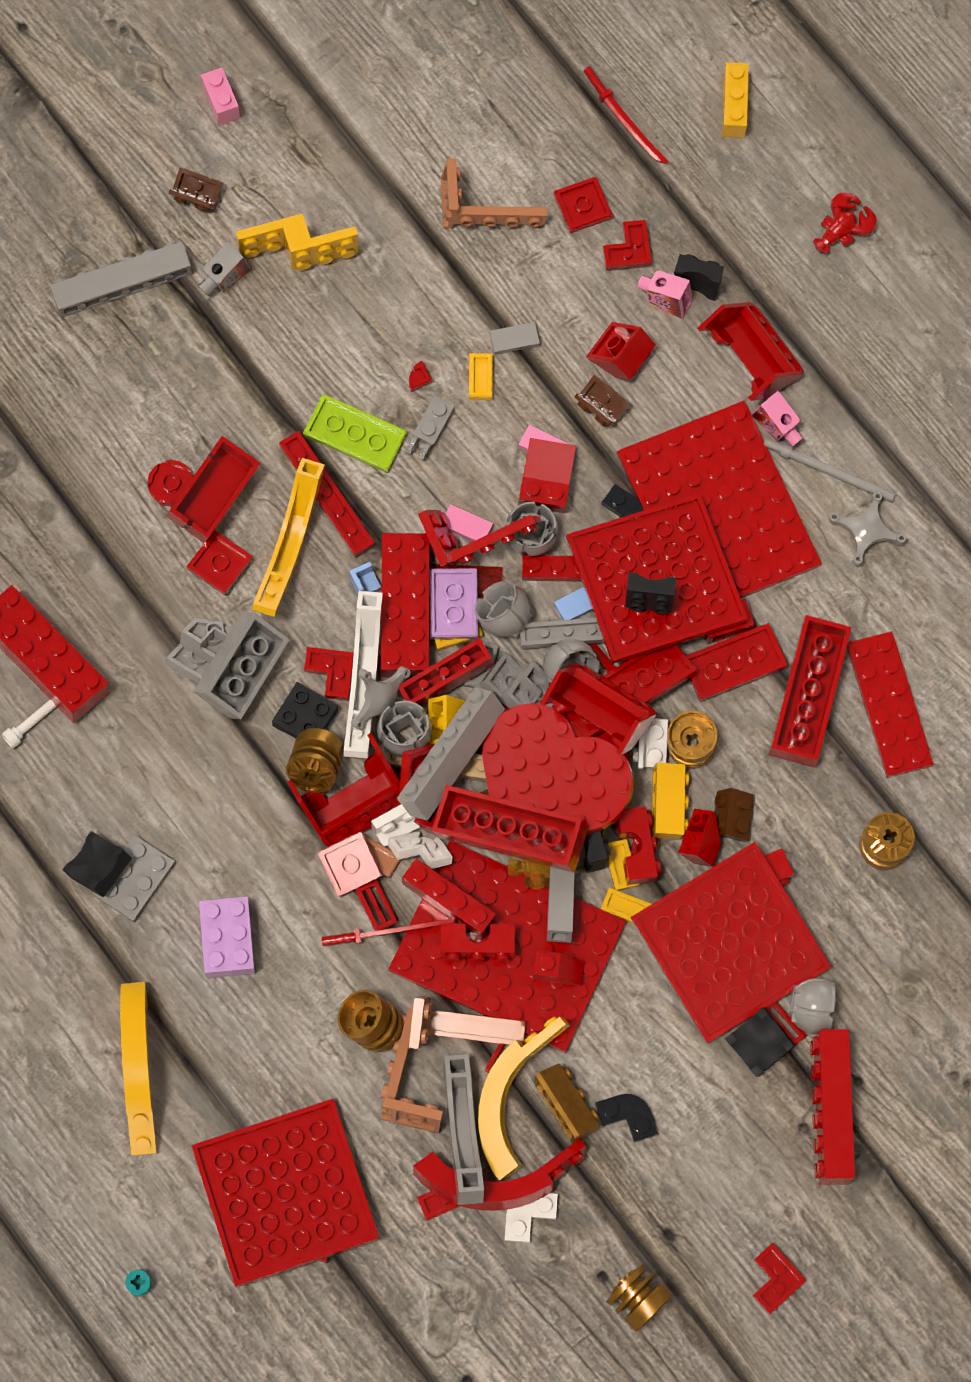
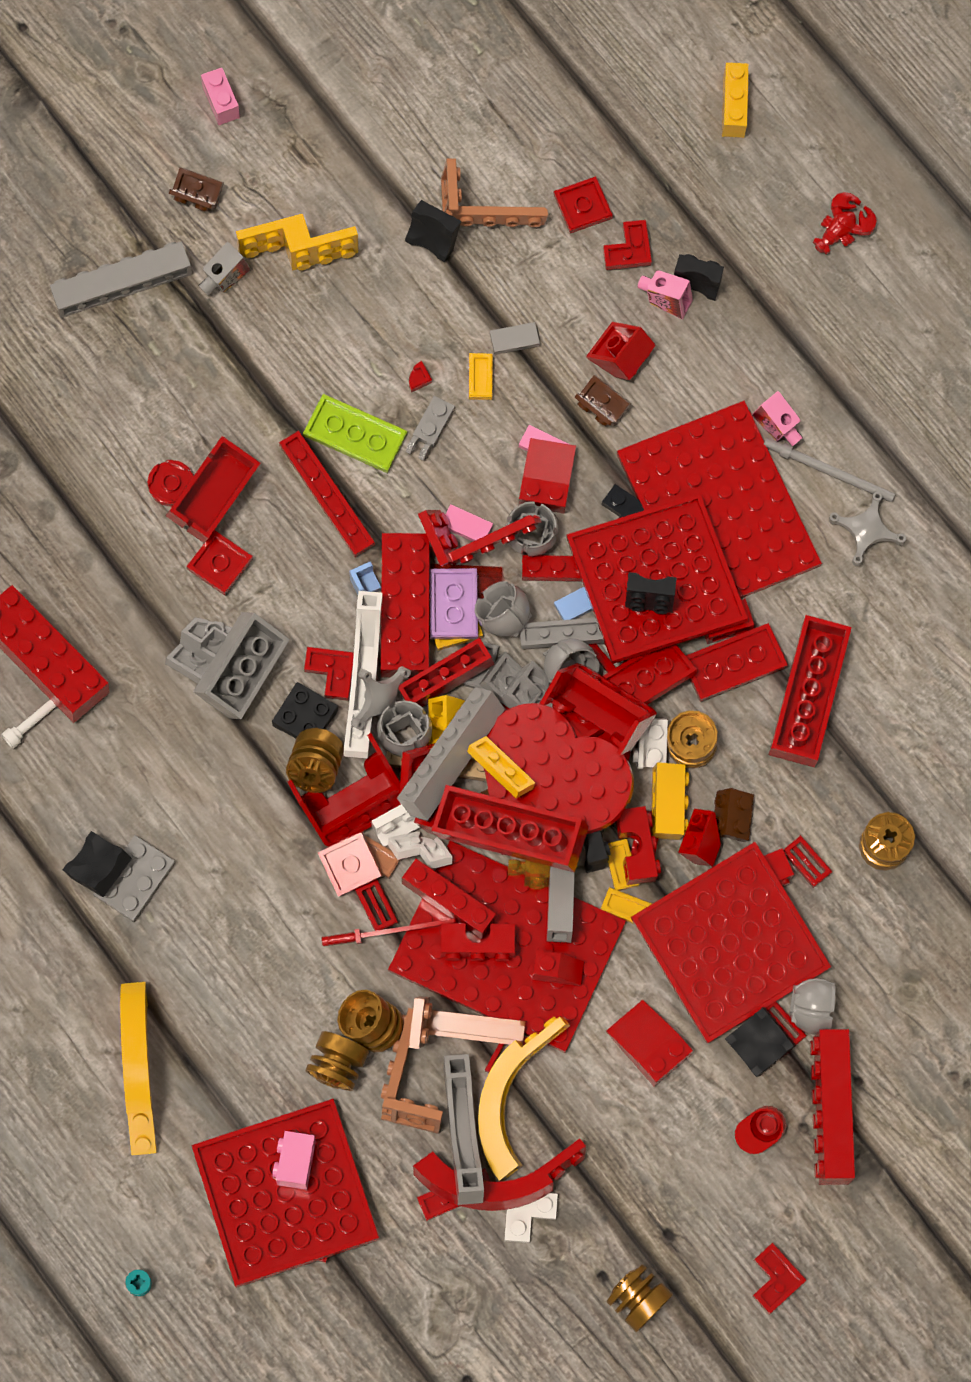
lavender brick [199,896,255,979] -> none
yellow arch [252,458,325,617] -> none
pearl gold slope [533,1063,600,1144] -> none
red sword [583,66,668,164] -> none
black plate [595,1094,658,1143] -> none
red windscreen [697,302,804,401] -> none
red plate [847,631,933,778] -> none
none -> bright pink brick [273,1131,316,1190]
none -> pearl gold wheel [305,1031,369,1091]
none -> black brick [405,200,461,262]
none -> yellow plate [467,736,535,798]
none -> red slope [606,1000,693,1087]
none -> red cap [735,1106,787,1154]
none -> red tile [783,835,832,888]

